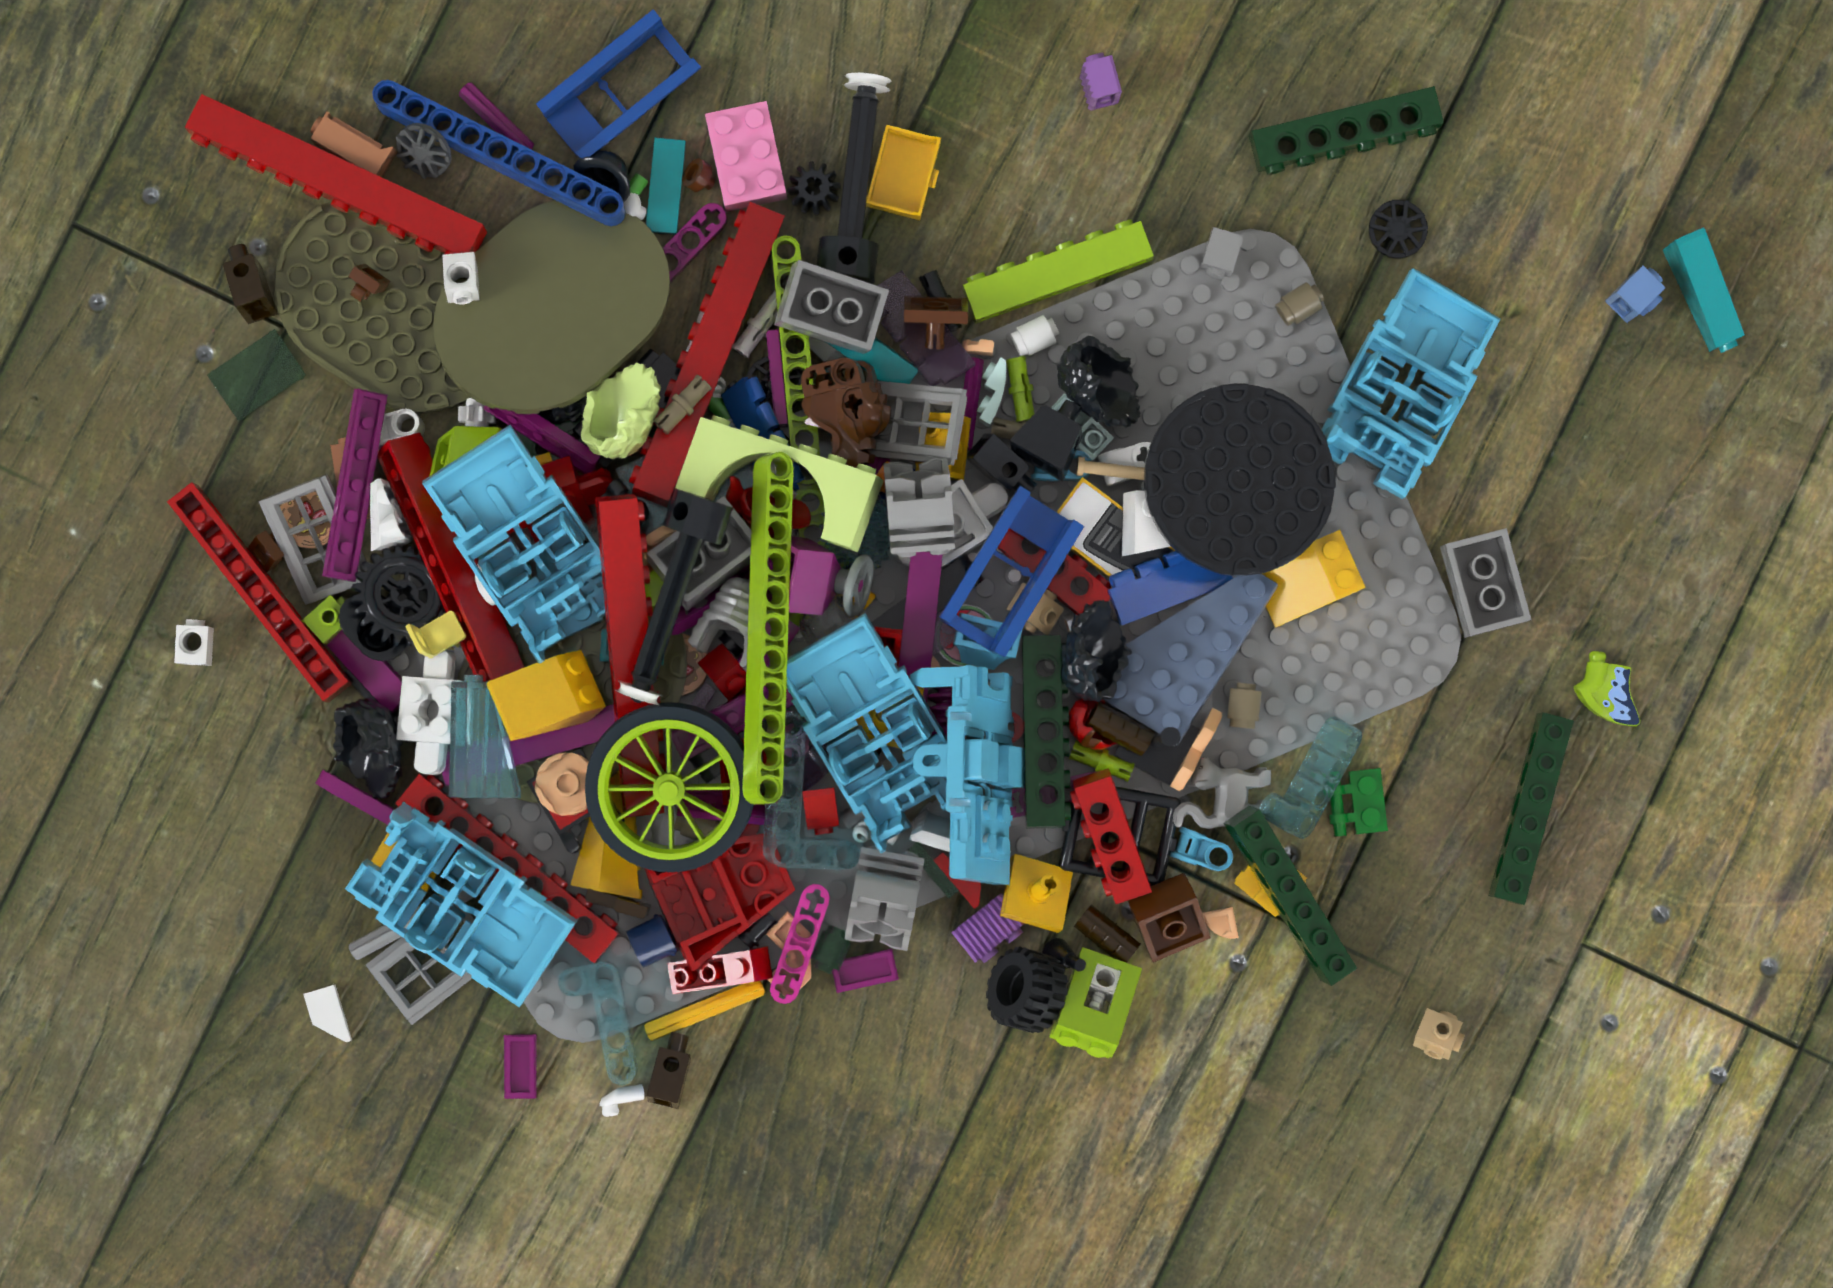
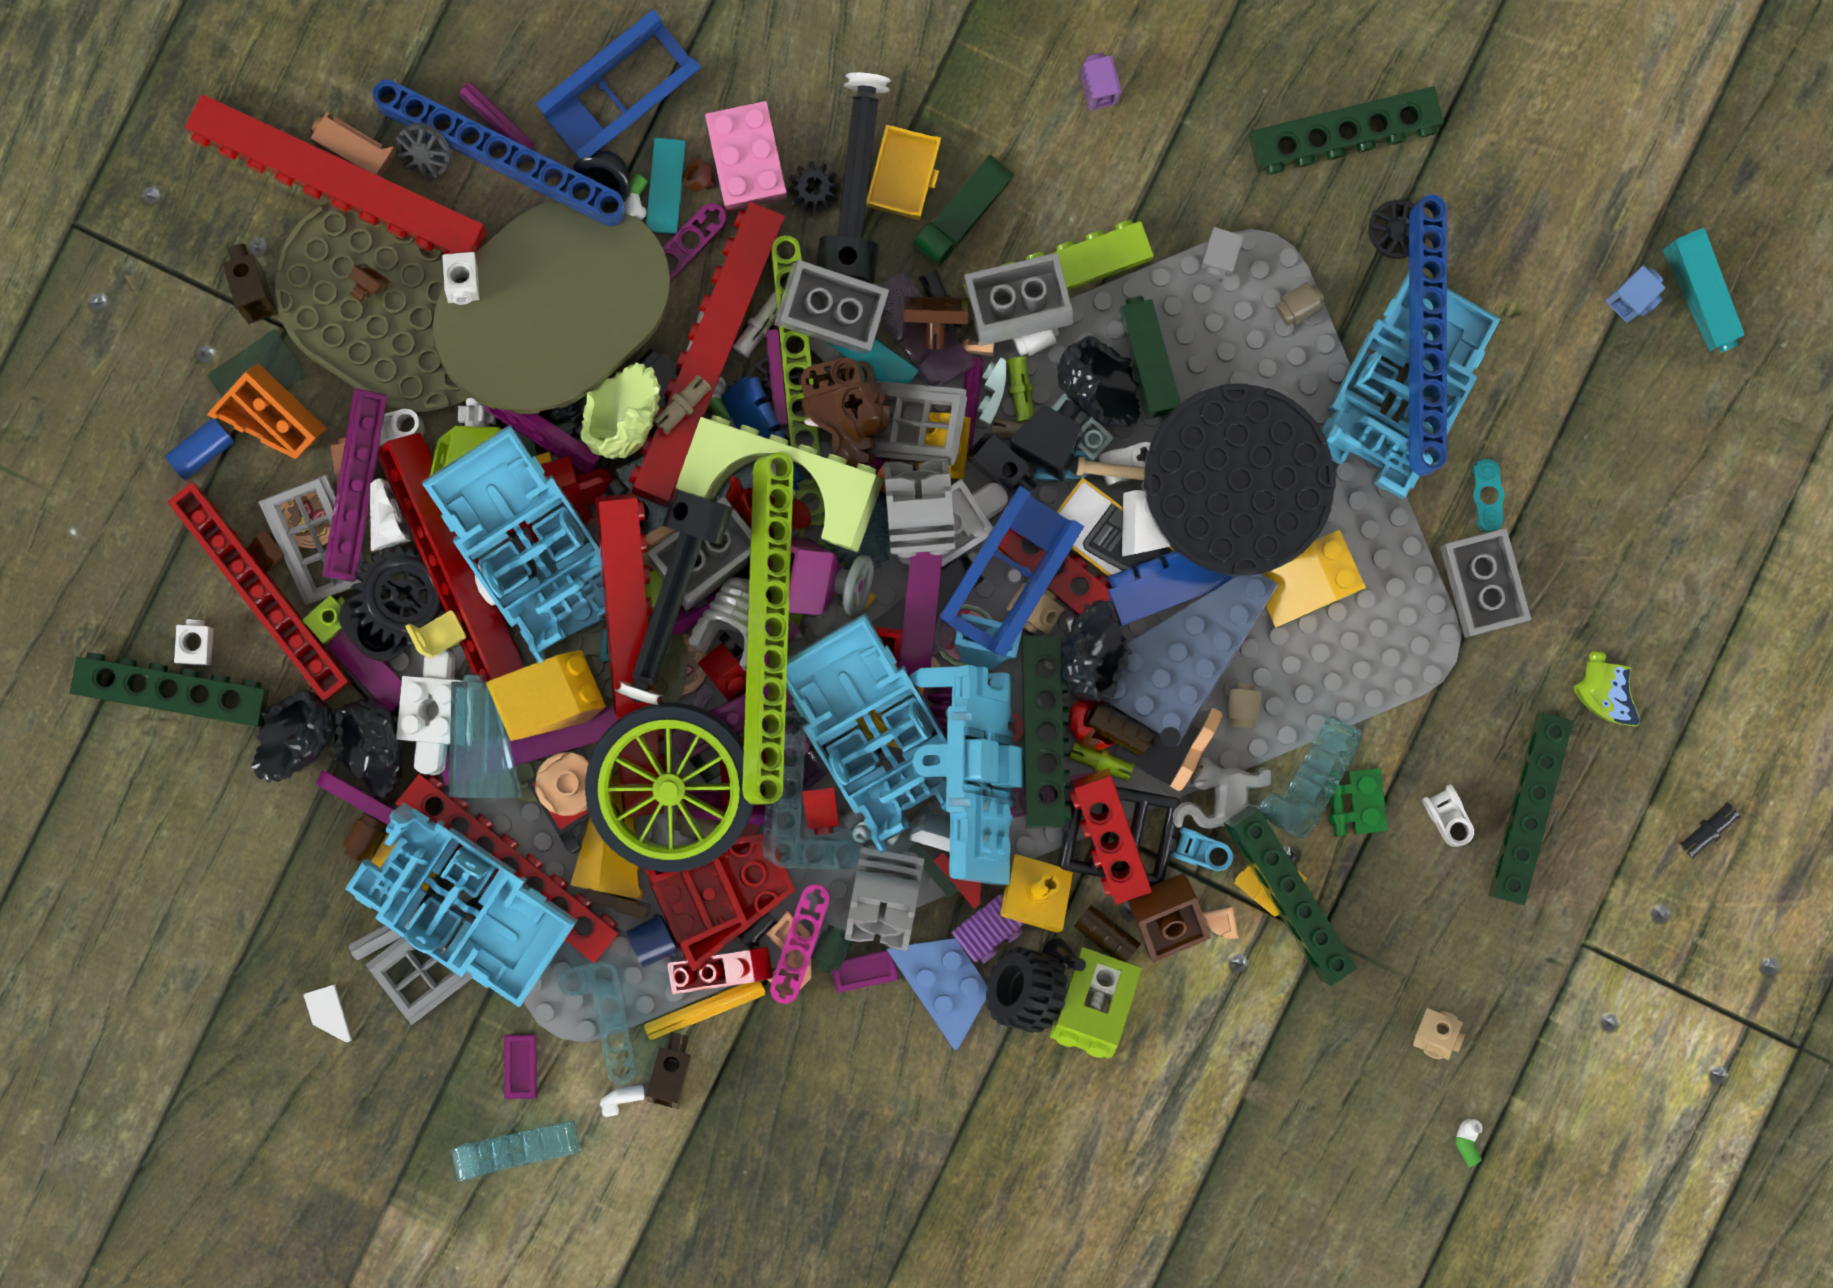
none -> dark green brick [70,652,269,727]
none -> blue brick [165,418,235,481]
none -> orange wedge [207,363,327,459]
none -> black hair [251,689,335,783]
none -> reddish brown brick [343,813,386,862]
none -> clear light blue beam [449,1120,581,1181]
none -> medium blue wing [886,937,988,1050]
none -> dark green beam [913,155,1015,268]
none -> light grey brick [964,253,1073,346]
none -> dark green slope [1119,296,1181,420]
none -> blue beam [1409,194,1447,476]
none -> white piece [1422,784,1474,847]
none -> arm [1455,1119,1482,1167]
none -> teal piece [1471,458,1505,533]
none -> black pin [1679,802,1741,859]

